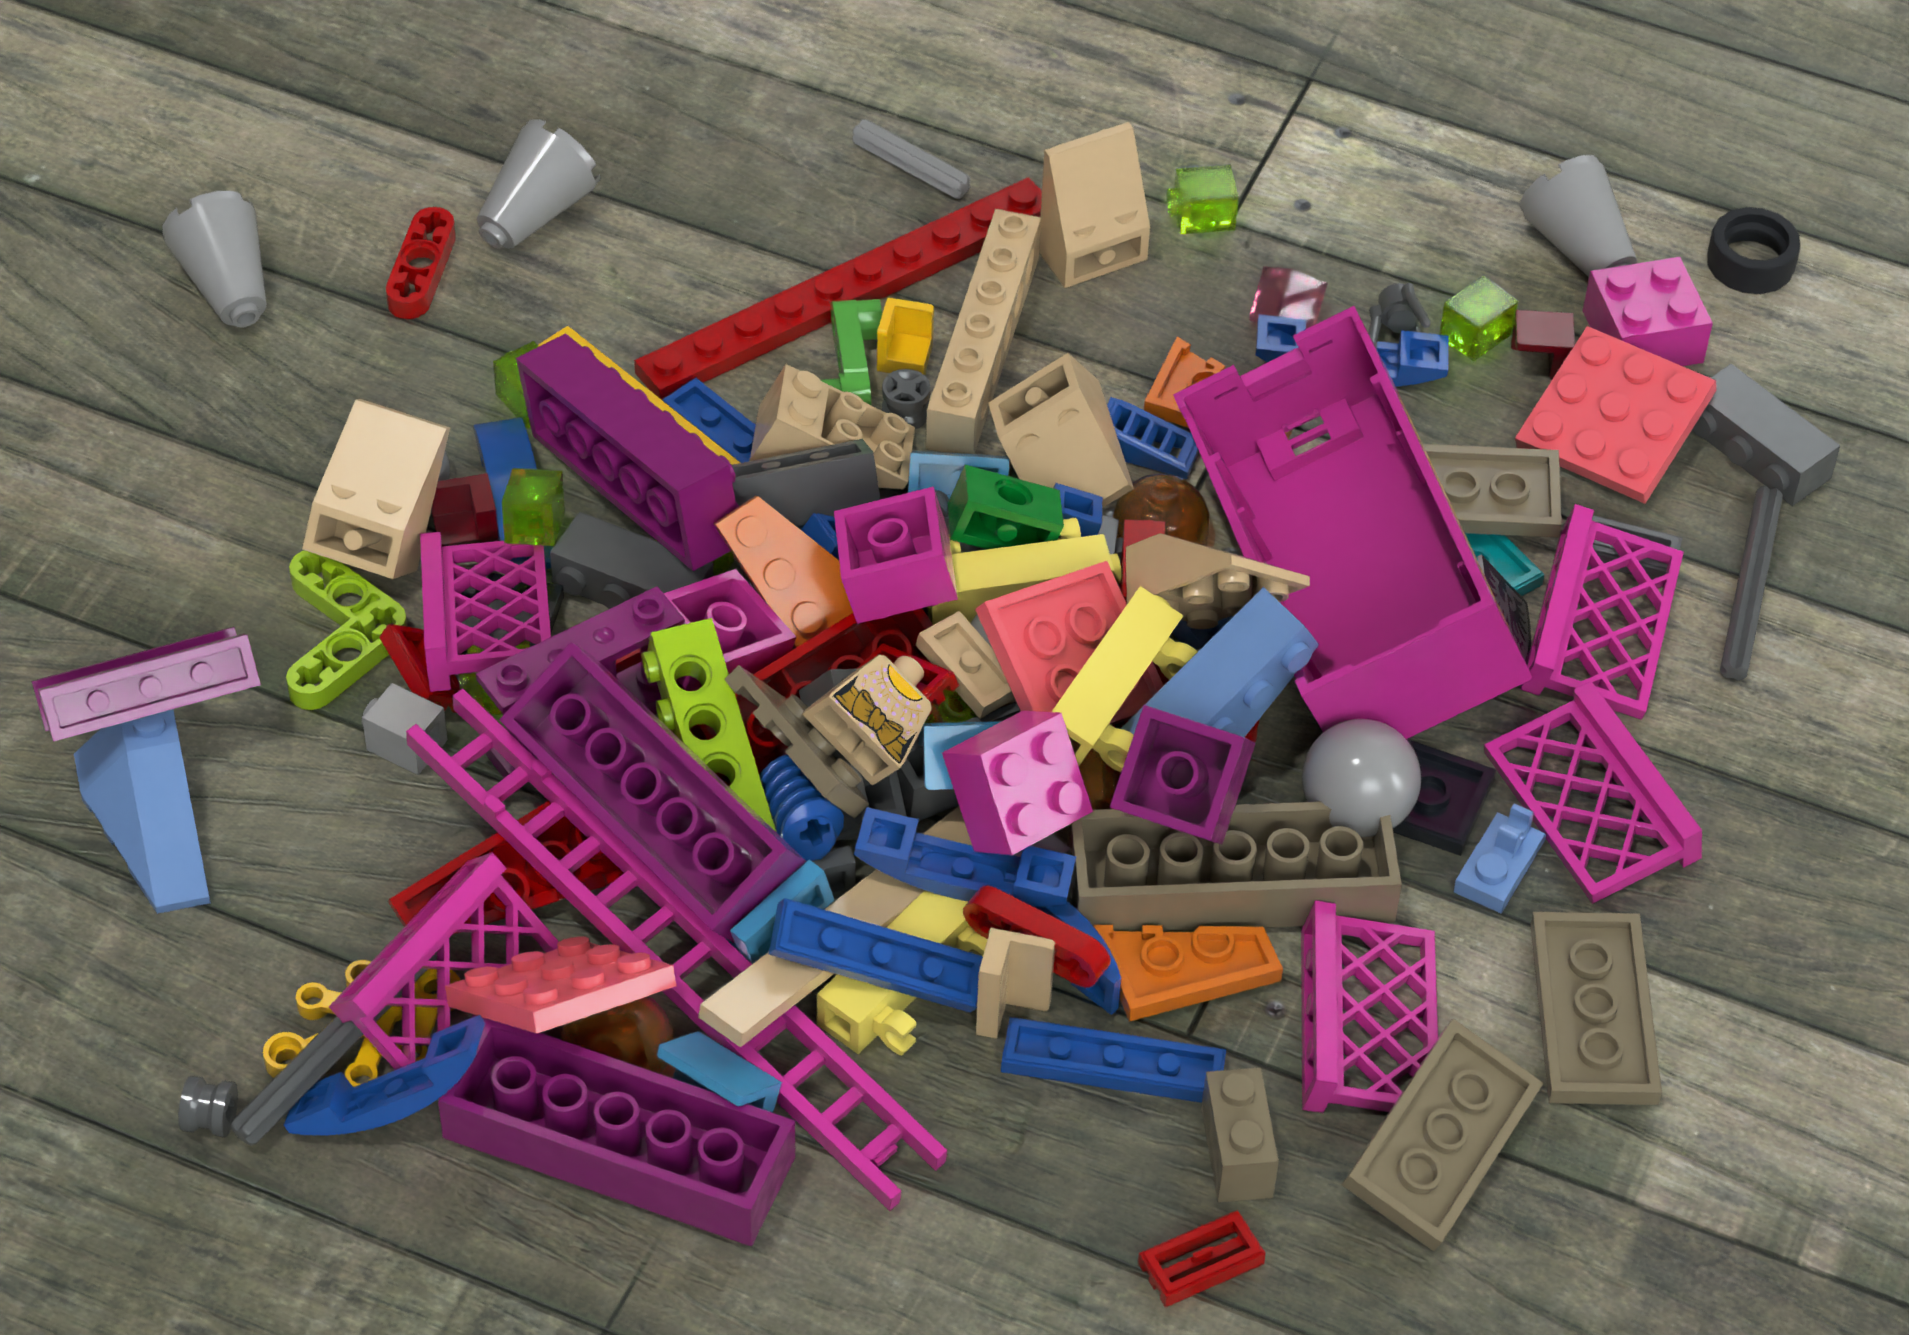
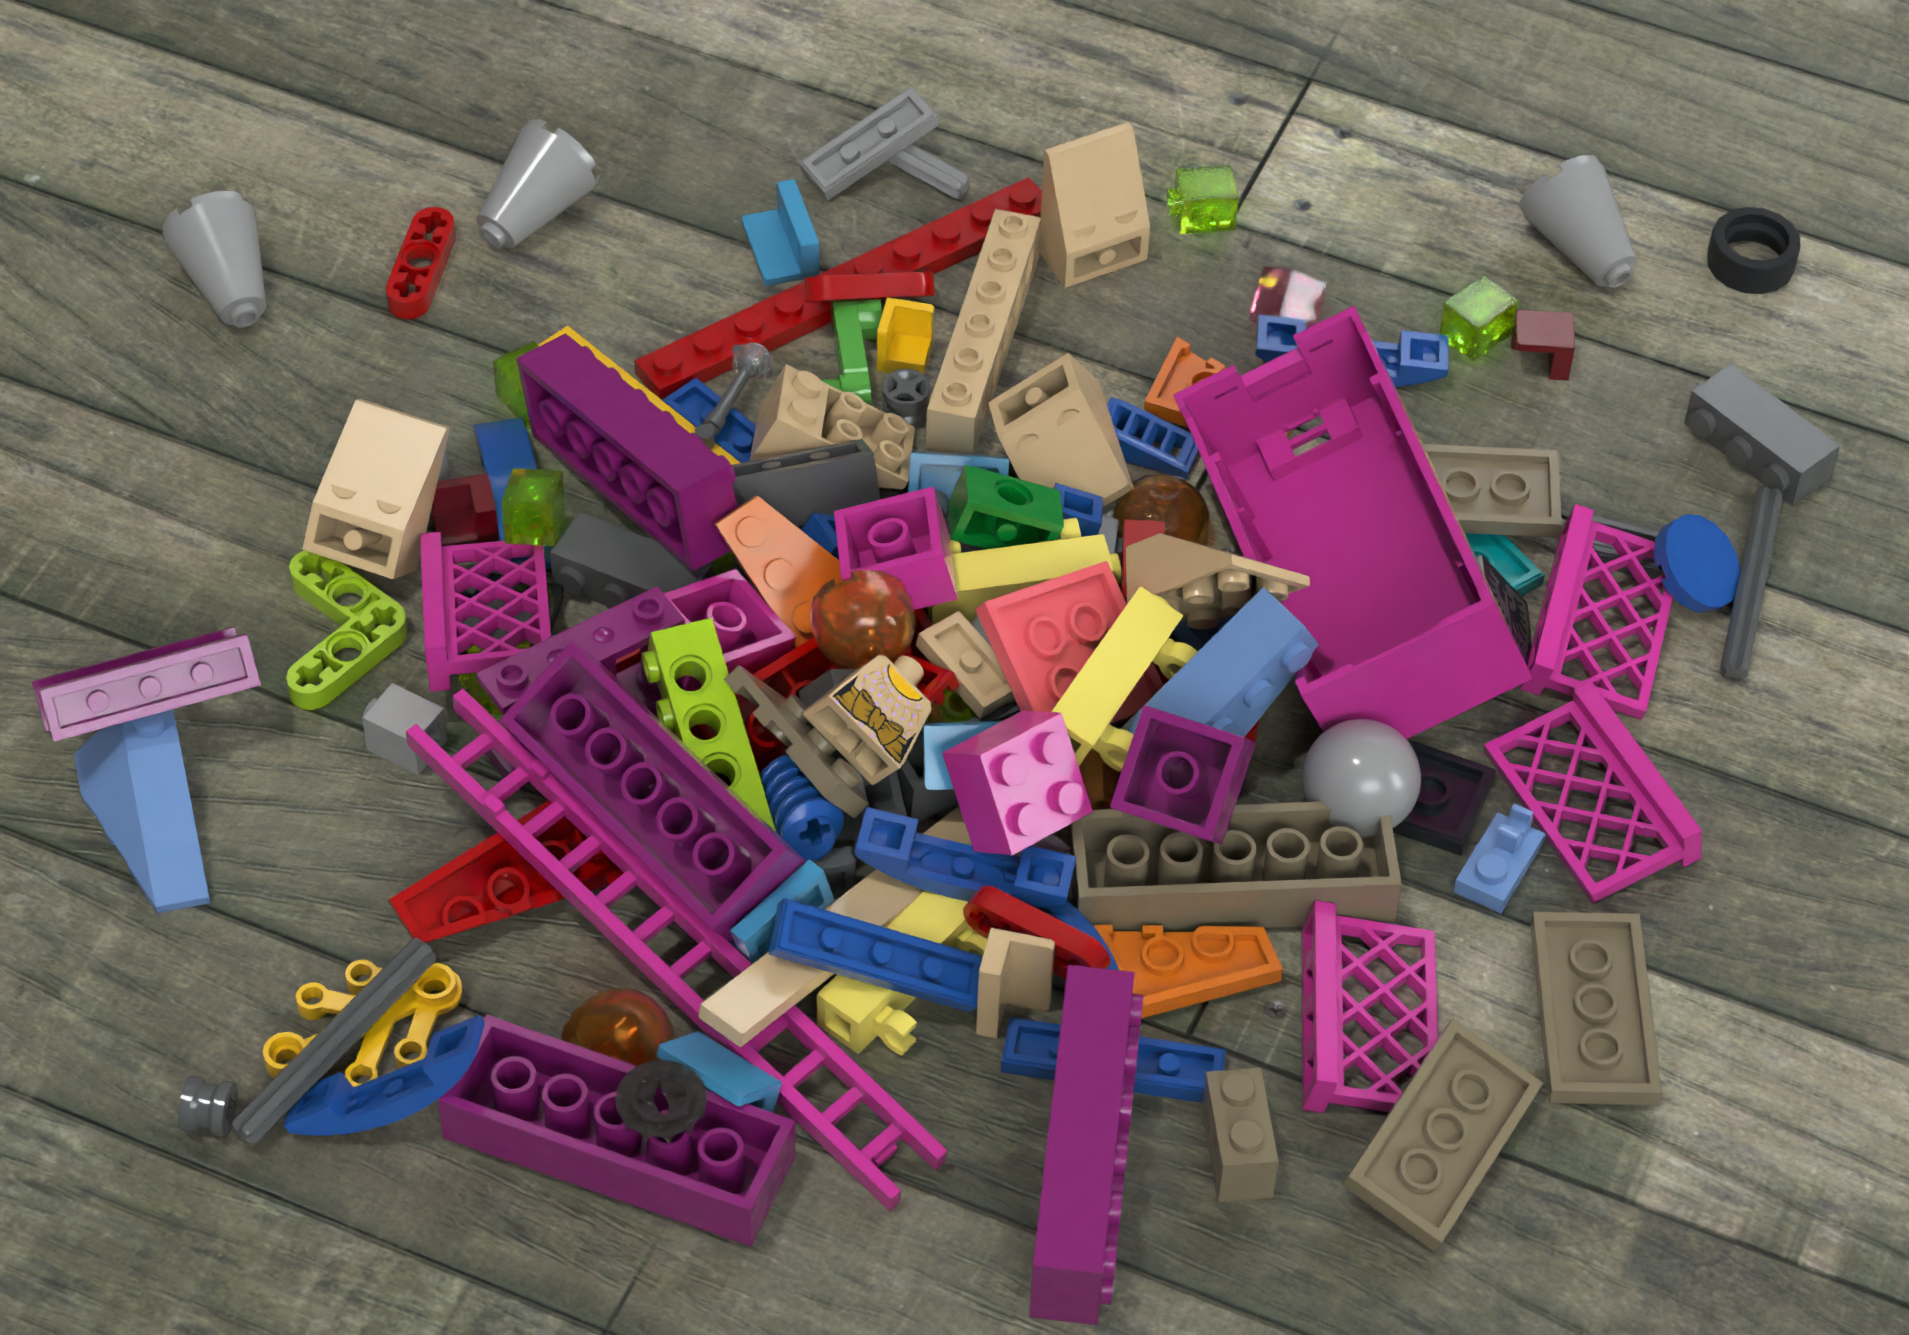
dark pink fence [329,852,559,1070] -> none
red tile [379,624,462,713] -> none
coral plate [445,937,676,1034] -> none
red tile [1138,1210,1266,1308] -> none
dark grey plant [1369,283,1431,347] -> none
coral plate [1515,326,1717,504] -> none
dark pink brick [1582,257,1713,366] -> none
none -> clear smoke gear [616,1060,707,1143]
none -> piece [695,342,773,450]
none -> dark azure panel [742,179,819,286]
none -> light grey tile [799,87,940,201]
none -> red beam [804,272,935,303]
none -> clear orange cylinder [809,570,916,669]
none -> magenta brick [1029,965,1144,1325]
none -> blue tile [1654,514,1740,613]

